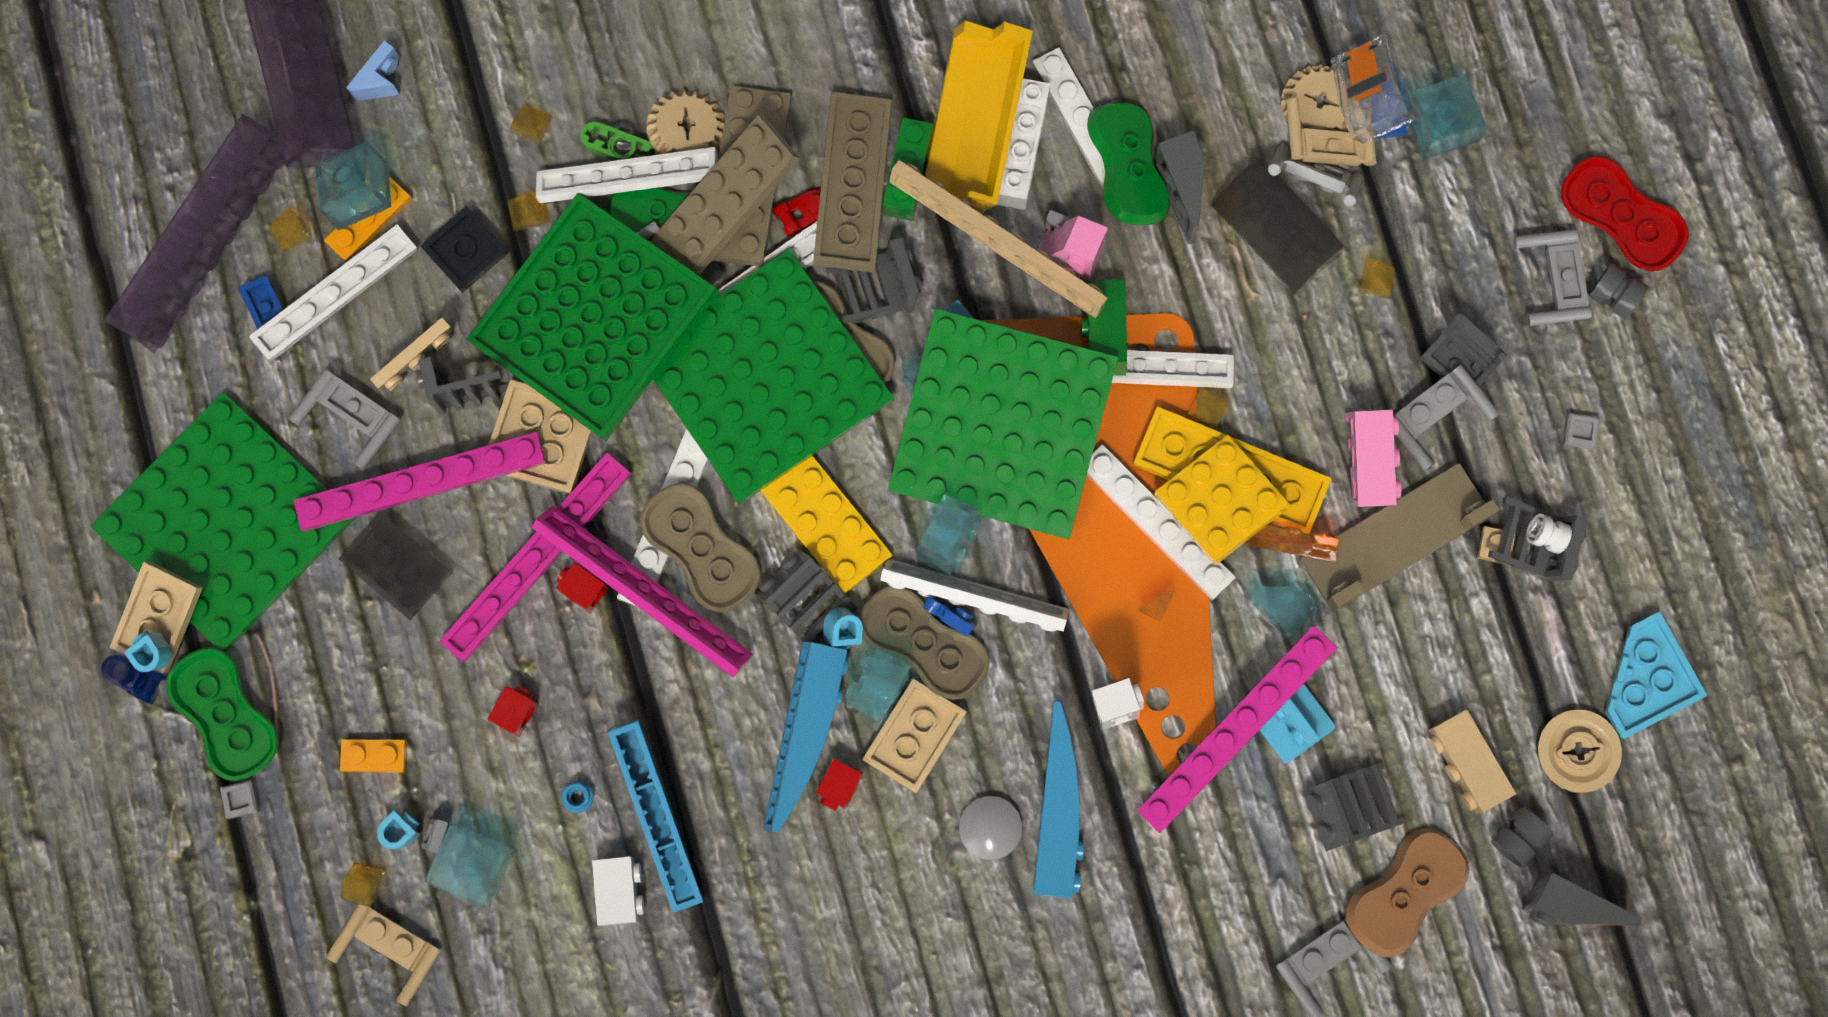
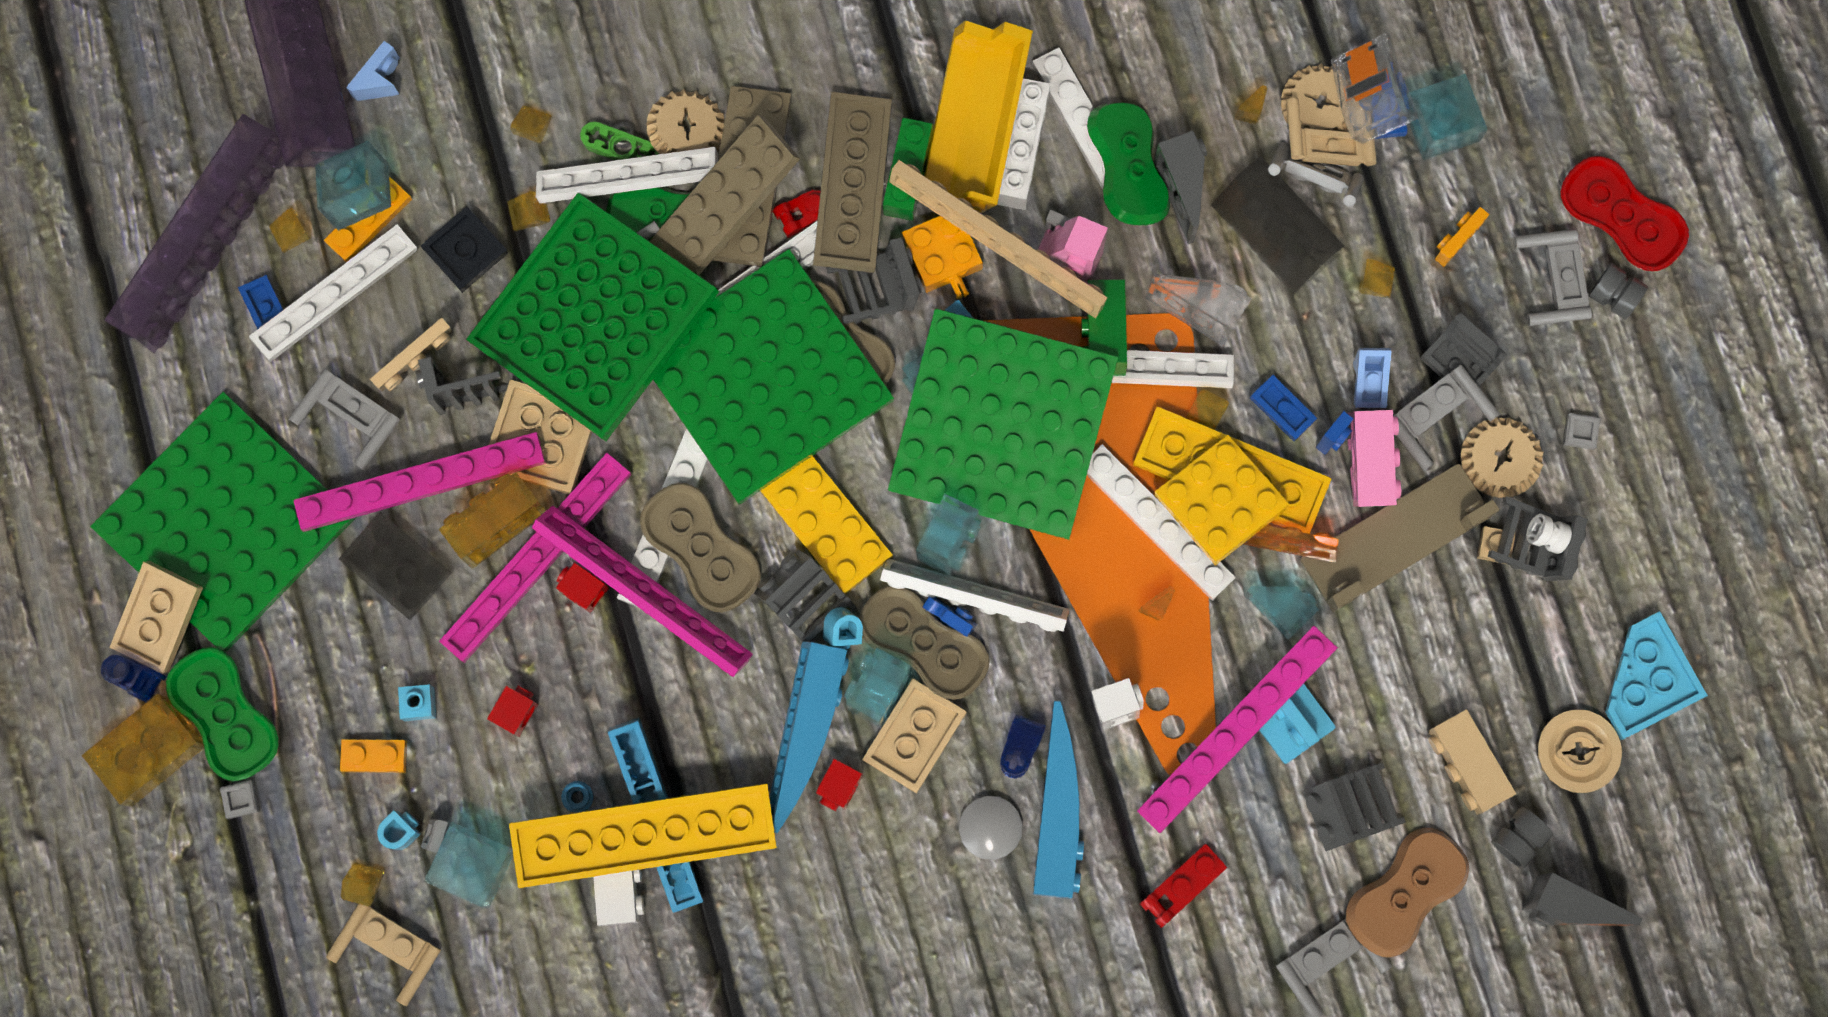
medium azure plate [124,631,171,672] -> none
none -> clear yellow brick [81,694,204,807]
none -> medium azure plate [398,684,436,721]
none -> clear yellow brick [439,472,546,569]
none -> yellow plate [509,783,777,888]
none -> light orange plate [901,216,983,299]
none -> clear blue piece [1000,714,1046,779]
none -> red plate [1140,844,1228,928]
none -> clear slope [1145,274,1252,347]
none -> clear yellow slope [1235,85,1267,125]
none -> blue plate [1250,375,1317,442]
none -> blue plate [1316,411,1354,455]
none -> light blue slope [1353,348,1391,408]
none -> light orange plate [1435,207,1490,267]
none -> tan gear [1461,417,1543,498]

